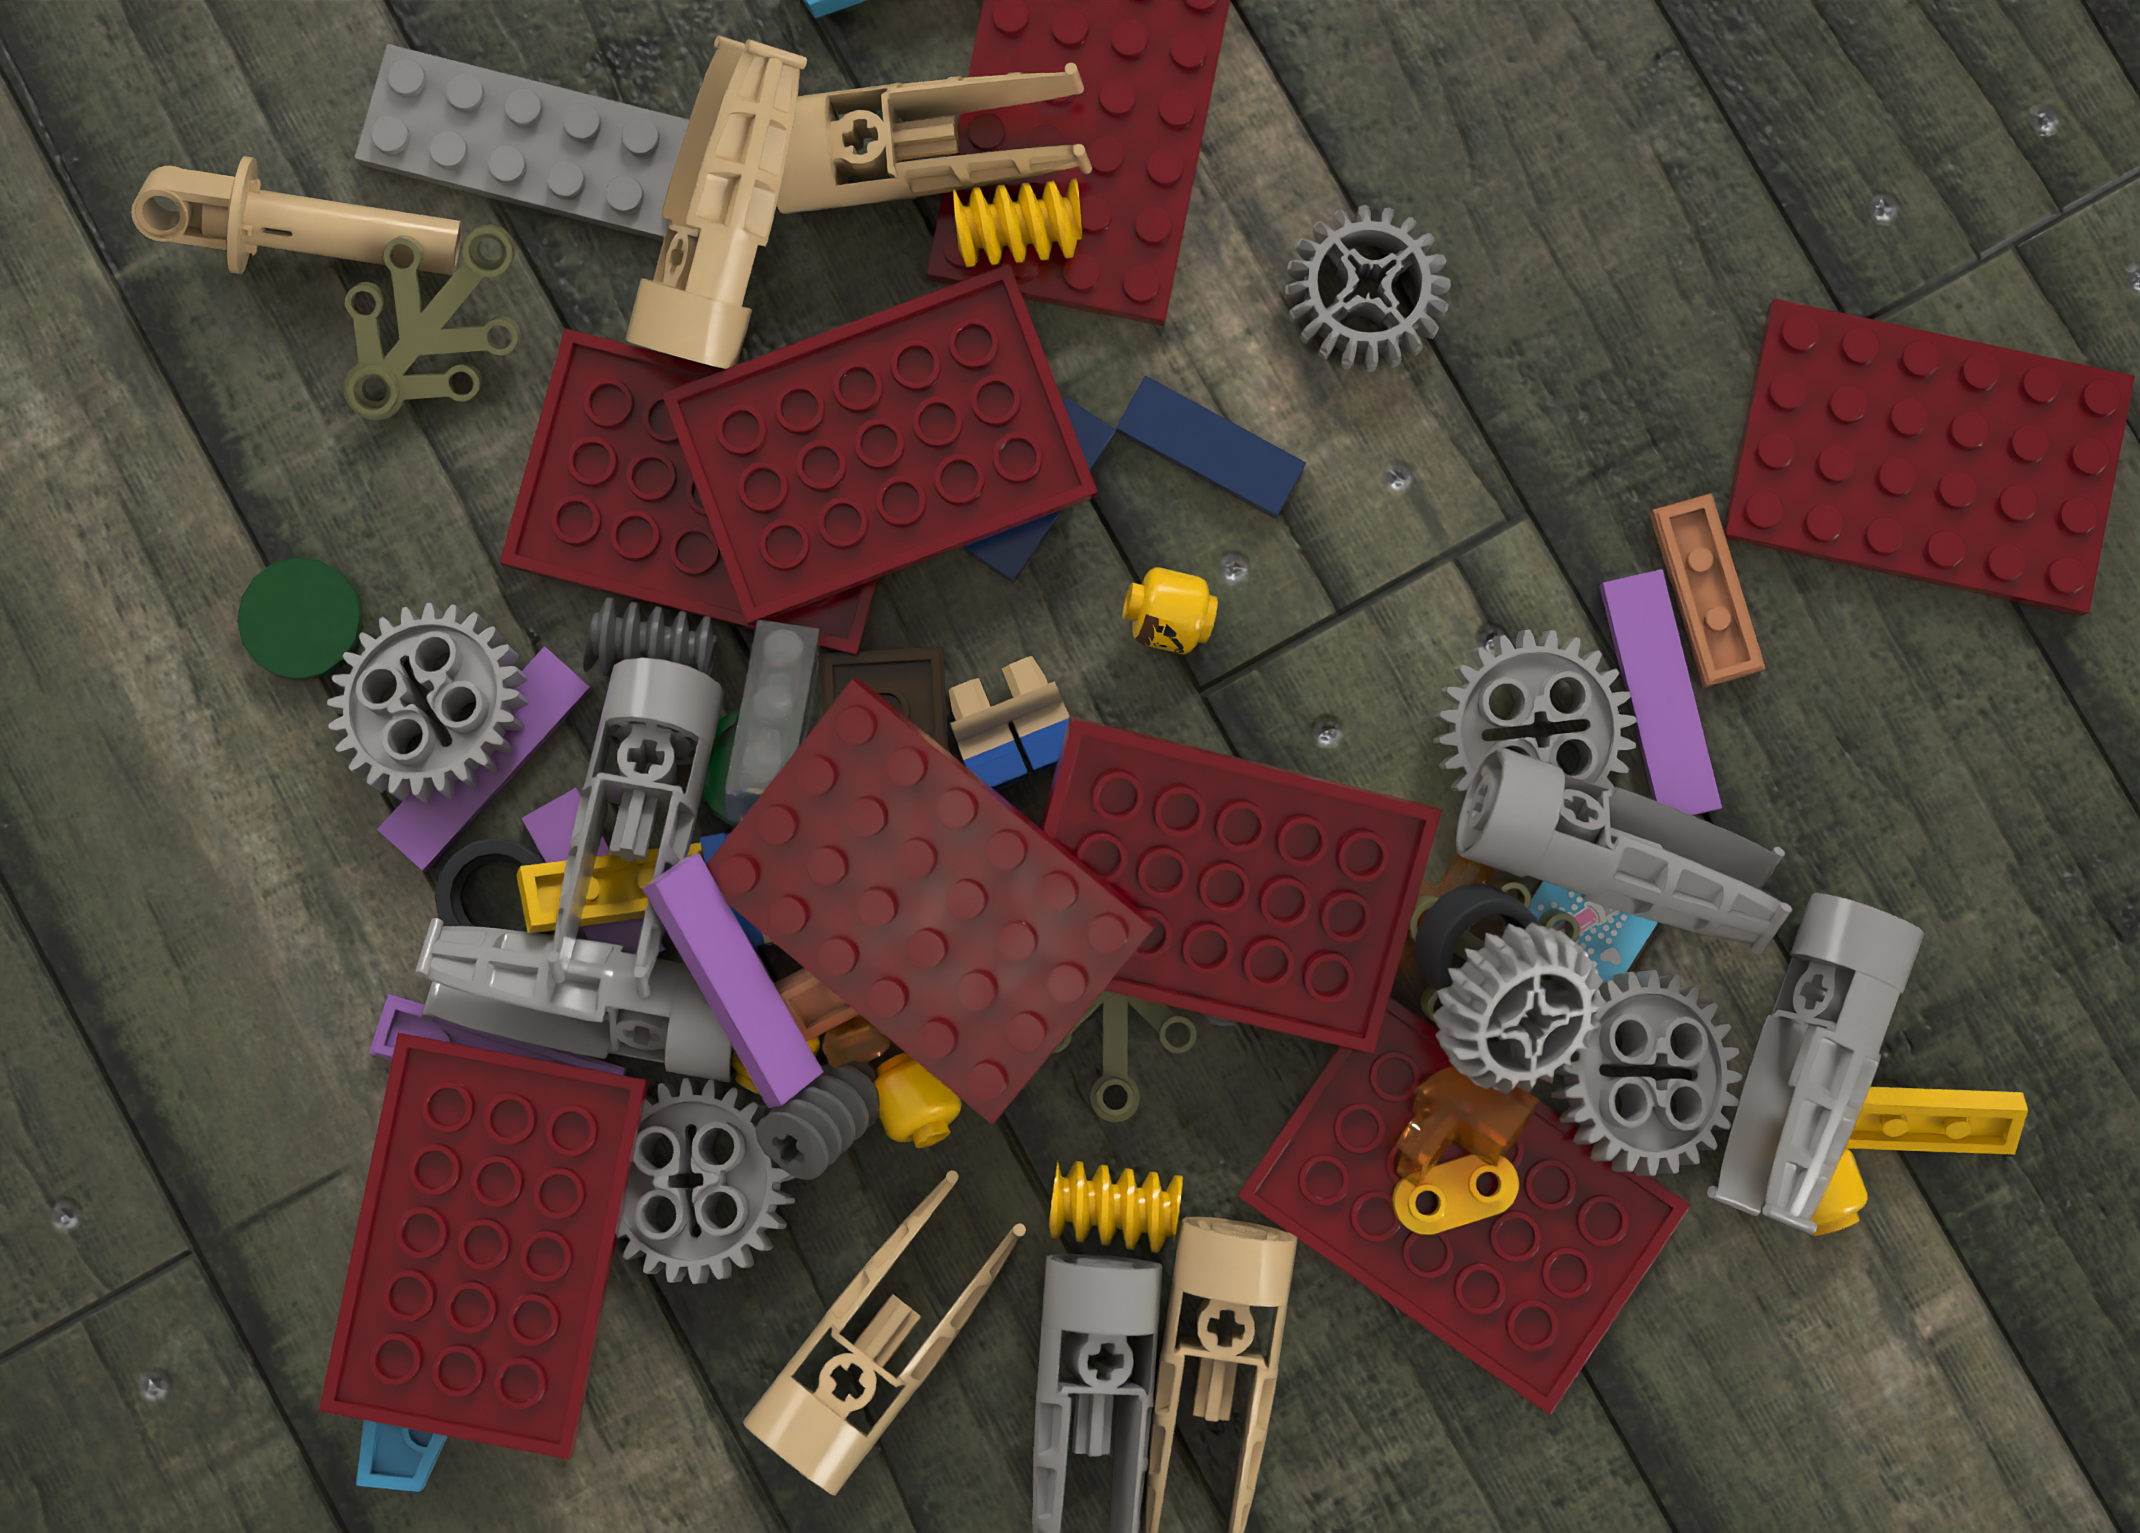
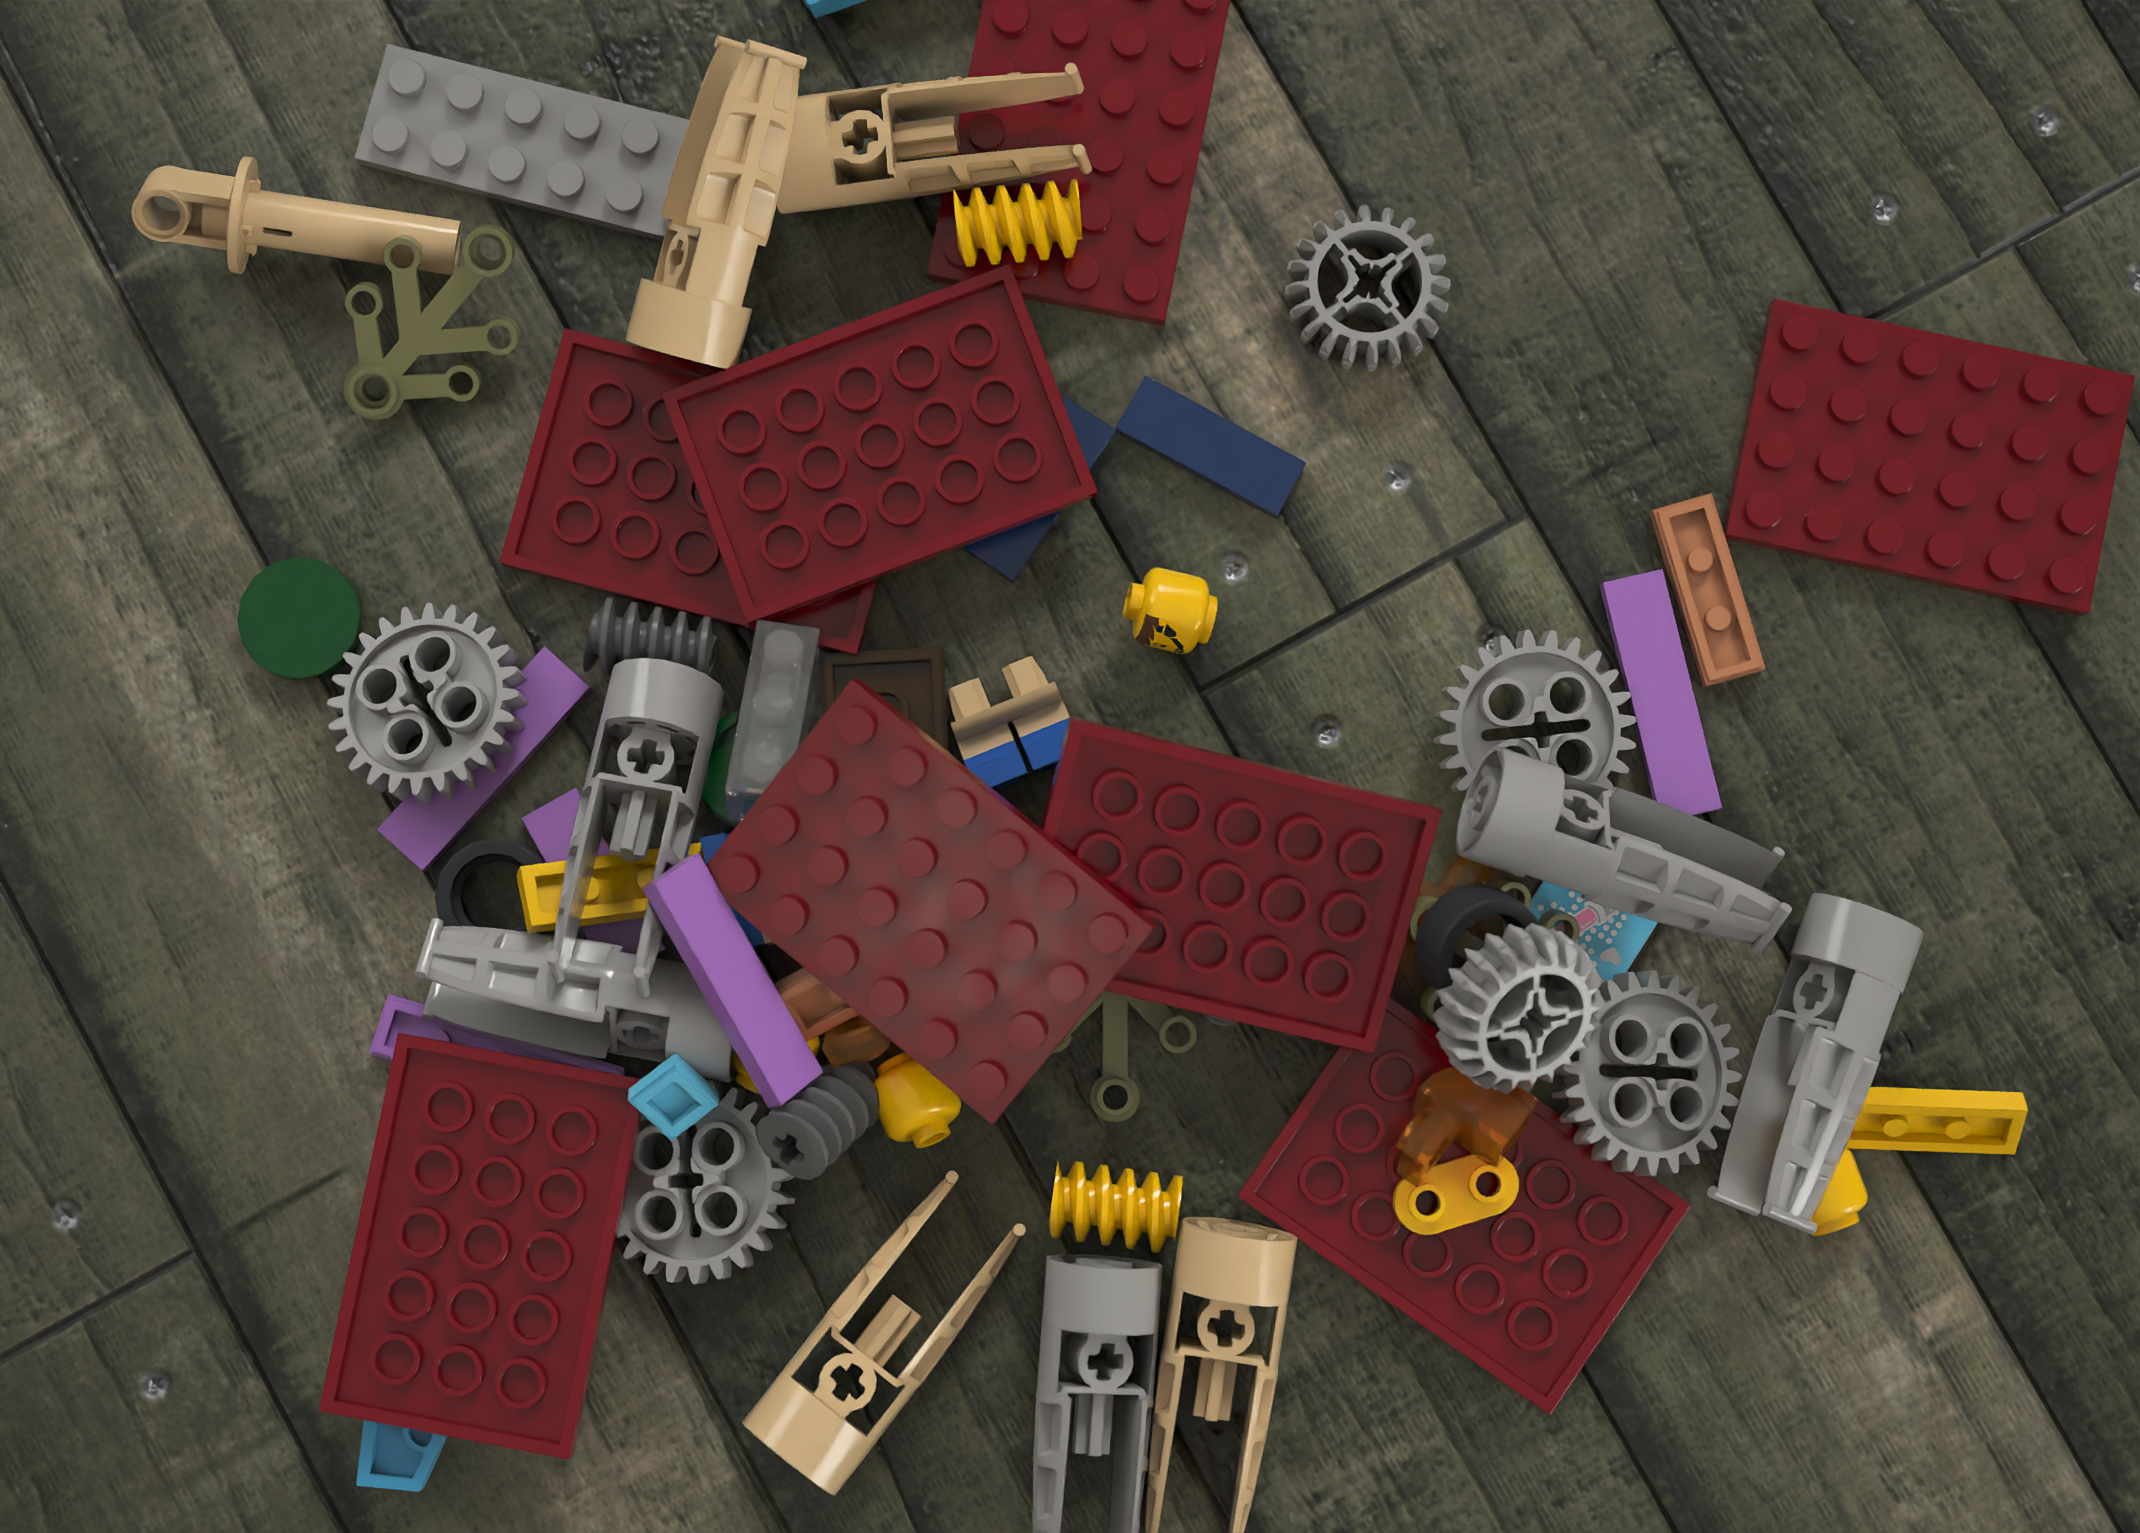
none -> medium azure tile [628,1053,719,1141]

